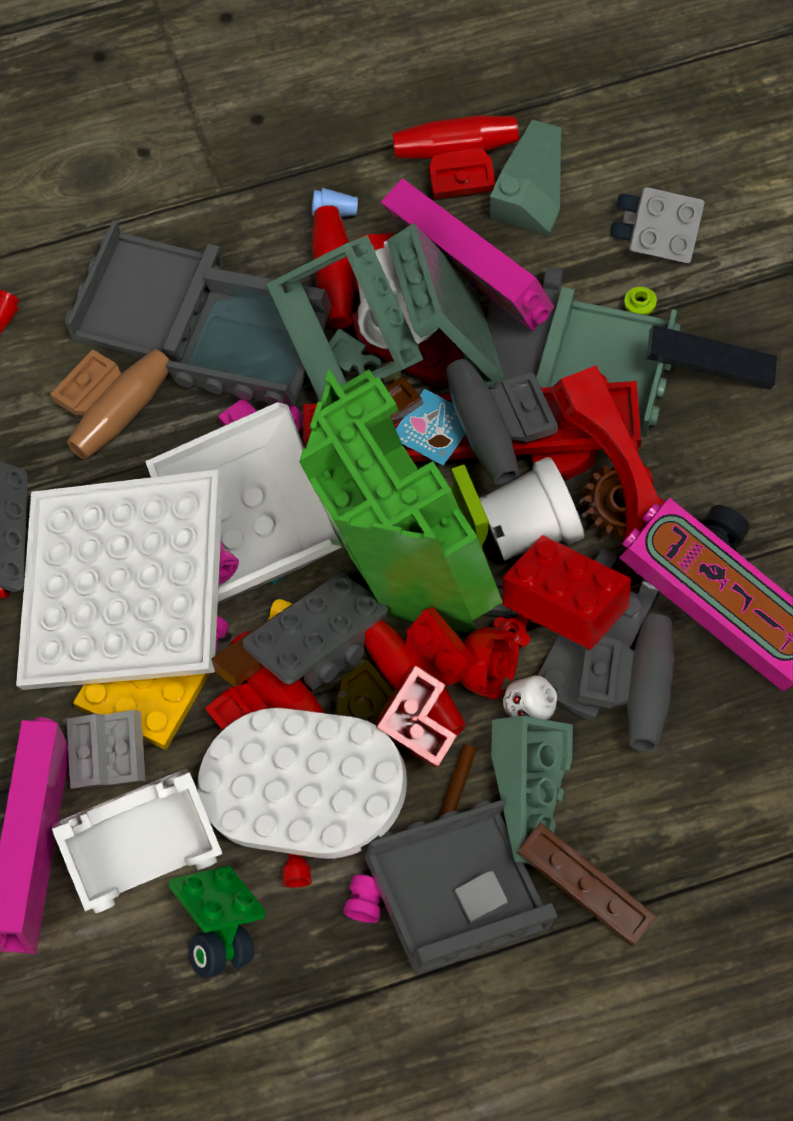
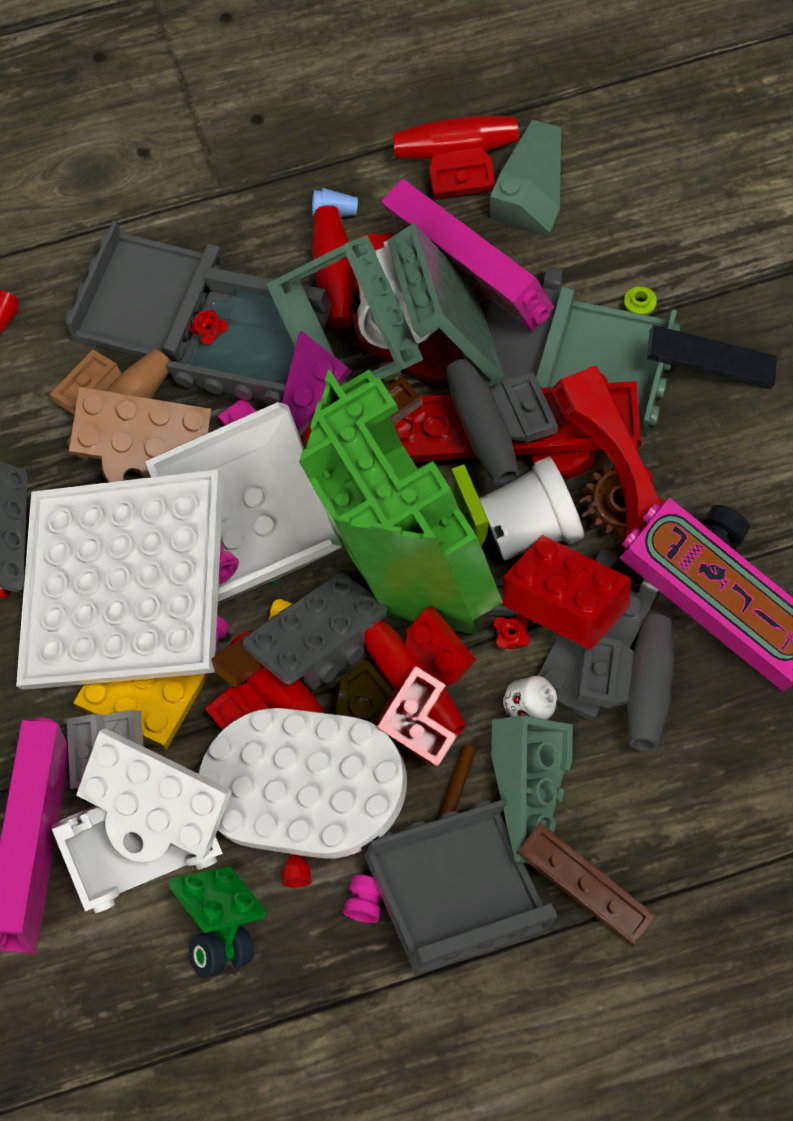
sand green plate [329,329,382,375] -> none
medium azure sticker [396,389,465,465] -> none
light grey slope [454,871,508,924] -> none
red cylinder [460,627,519,699] -> none
light grey plate [610,187,704,263] -> none
none -> medium nougat plate [68,387,211,483]
none -> white plate [76,728,232,862]
none -> red plate [190,310,228,345]
none -> magenta wing [282,331,352,436]

